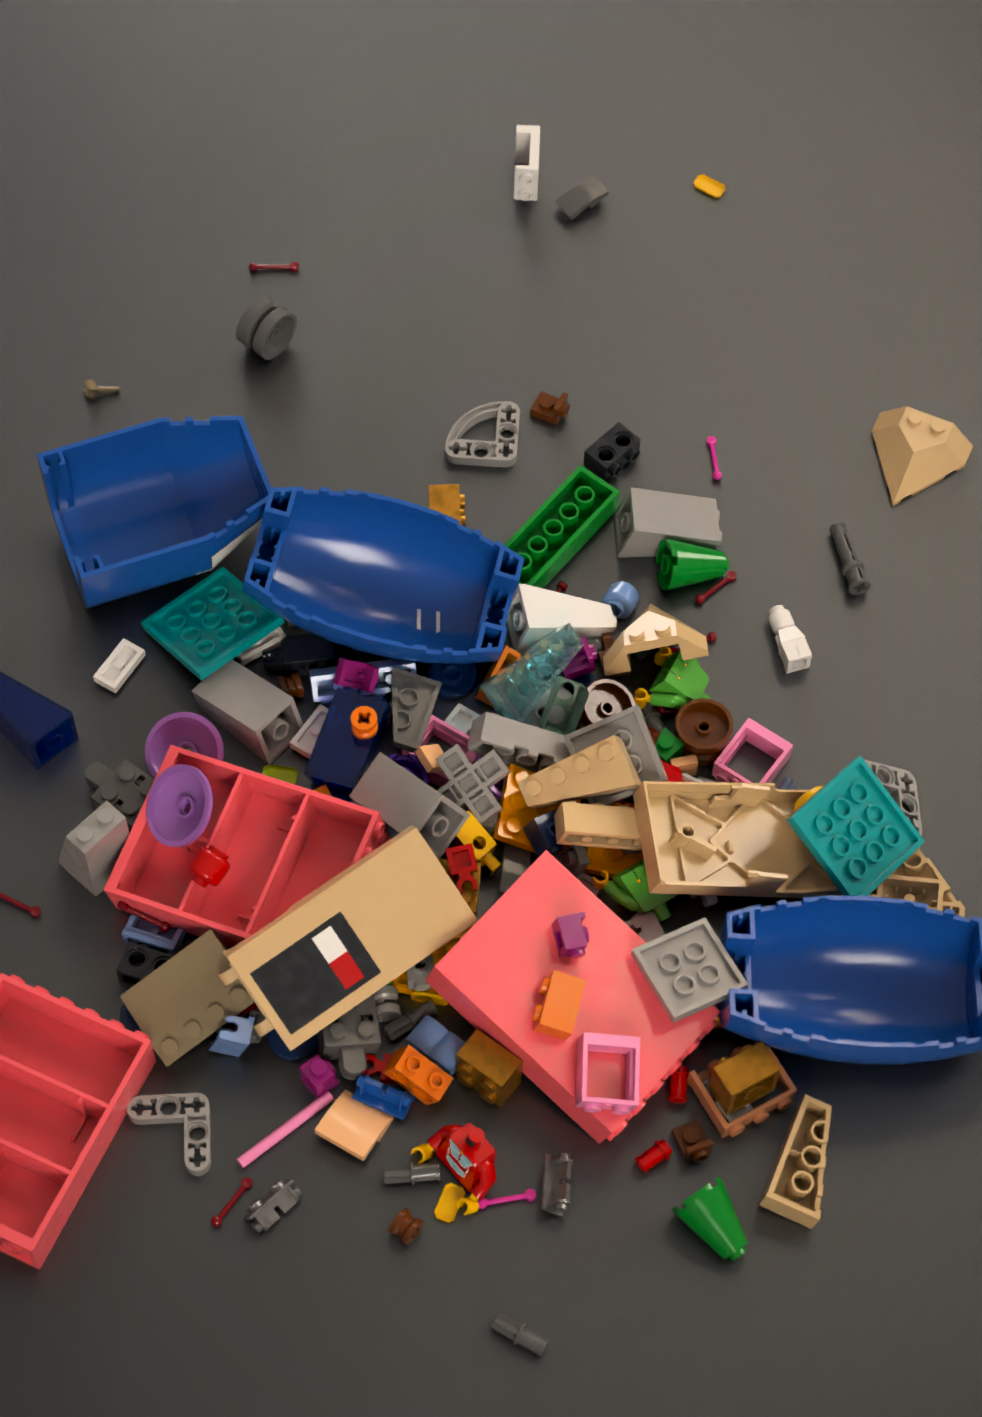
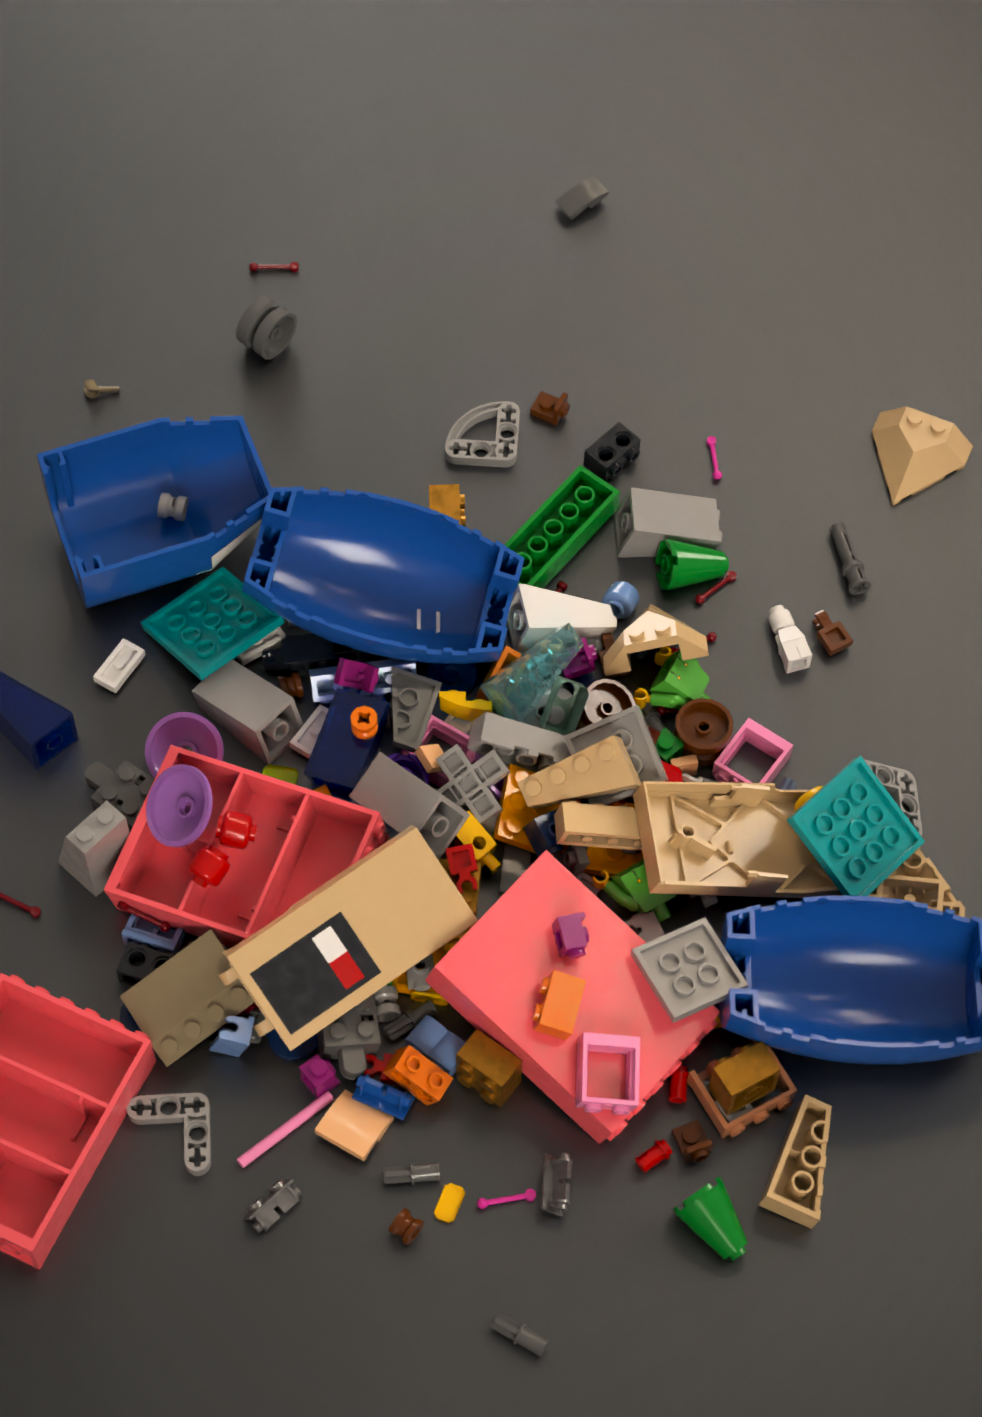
dark red hinge [211,1177,253,1227] -> none
red torso [411,1123,497,1216] -> none
white panel [514,125,540,201] -> none
yellow piece [693,174,726,198] -> none
none -> light grey wheel [157,492,188,522]
none -> red head [215,811,257,849]
none -> yellow slope [439,690,493,722]
none -> reddish brown plate [812,609,853,656]

